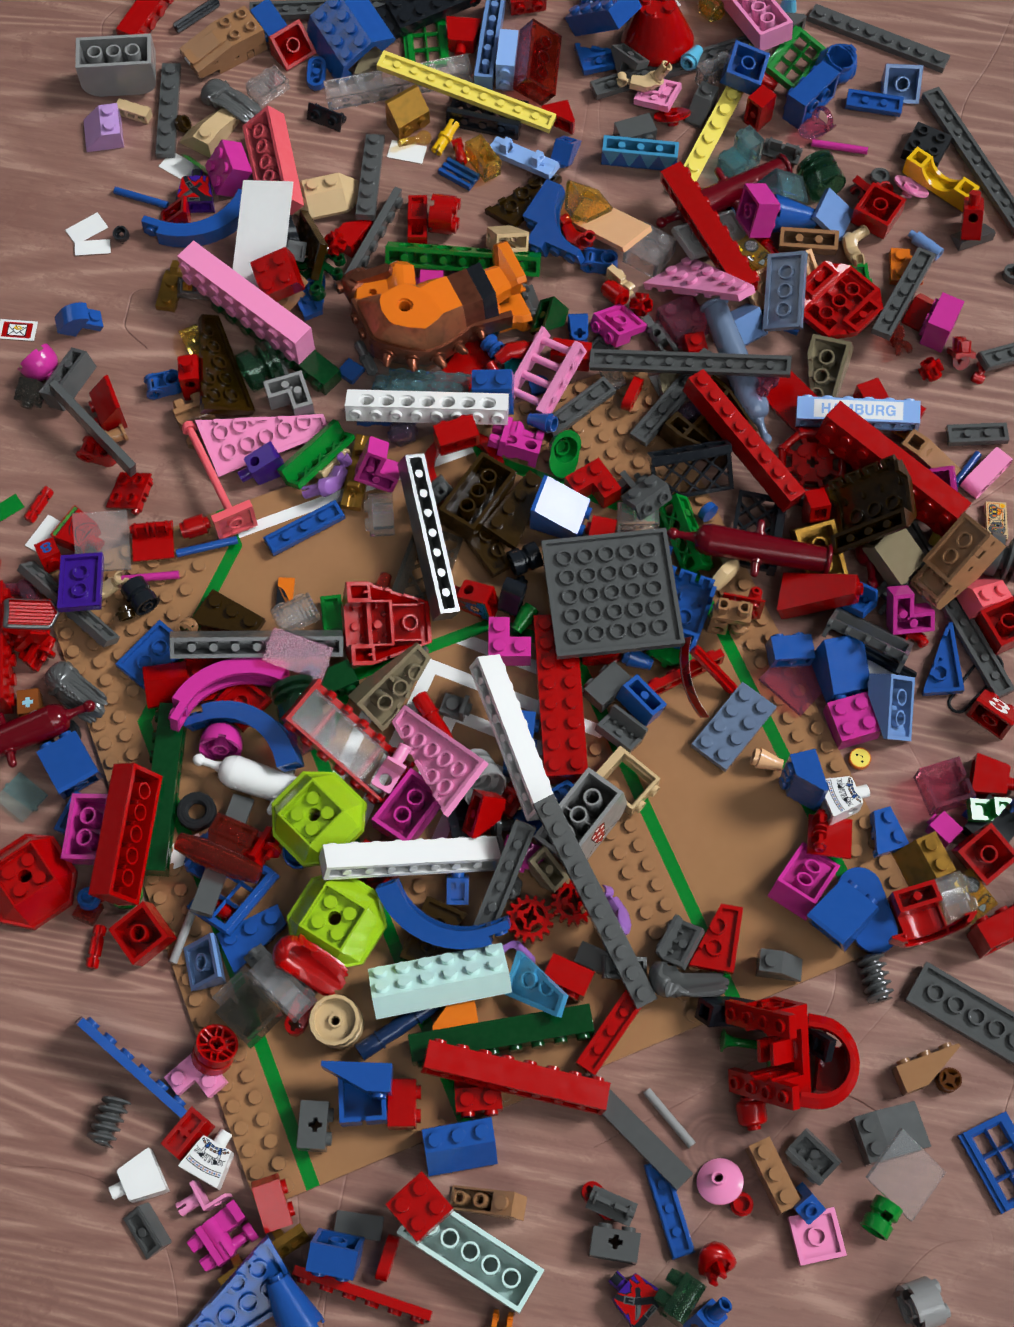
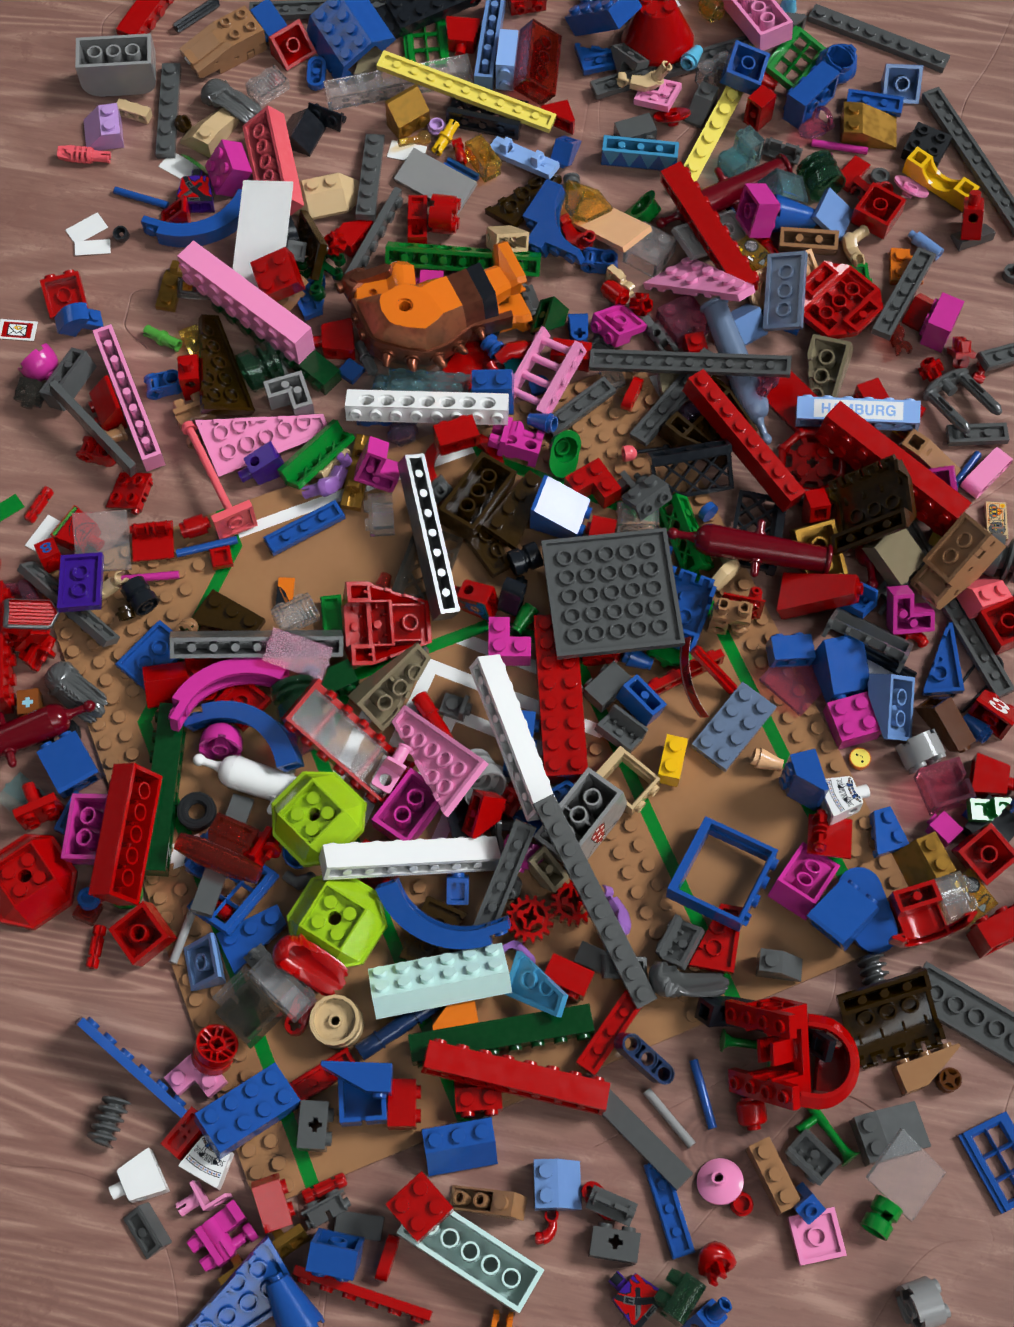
none -> red plate [12,782,64,831]
none -> red plate [40,270,89,319]
none -> coral hinge [57,145,111,164]
none -> bright pink brick [92,324,165,472]
none -> bright green pin [143,325,182,352]
none -> blue brick [194,1063,301,1160]
none -> red tile [209,545,234,571]
none -> dark grey arm [282,870,316,890]
none -> black slope [286,108,326,157]
none -> red tile [289,1047,356,1103]
none -> dark grey hinge [301,1188,351,1229]
none -> red axle [302,1173,347,1203]
none -> red torso [313,318,356,360]
none -> light grey tile [394,148,478,216]
none -> lavender plate [427,117,446,136]
none -> medium blue slope [533,1159,582,1211]
none -> red arm [535,1210,559,1245]
none -> dark grey bush [563,173,580,191]
none -> dark blue beam [614,1032,675,1085]
none -> coral hinge [621,444,670,462]
none -> green piece [625,190,661,224]
none -> yellow brick [658,734,688,787]
none -> blue window [666,816,779,932]
none -> blue bar [689,1059,717,1130]
none -> green piece [795,1109,861,1167]
none -> red tile [833,155,871,192]
none -> dark brown slope [836,968,946,1070]
none -> pearl gold slope [840,101,897,150]
none -> light grey brick [895,729,946,774]
none -> reddish brown slope [915,697,976,753]
none -> dark grey piece [923,368,1002,434]
none -> blue cone [963,713,993,744]

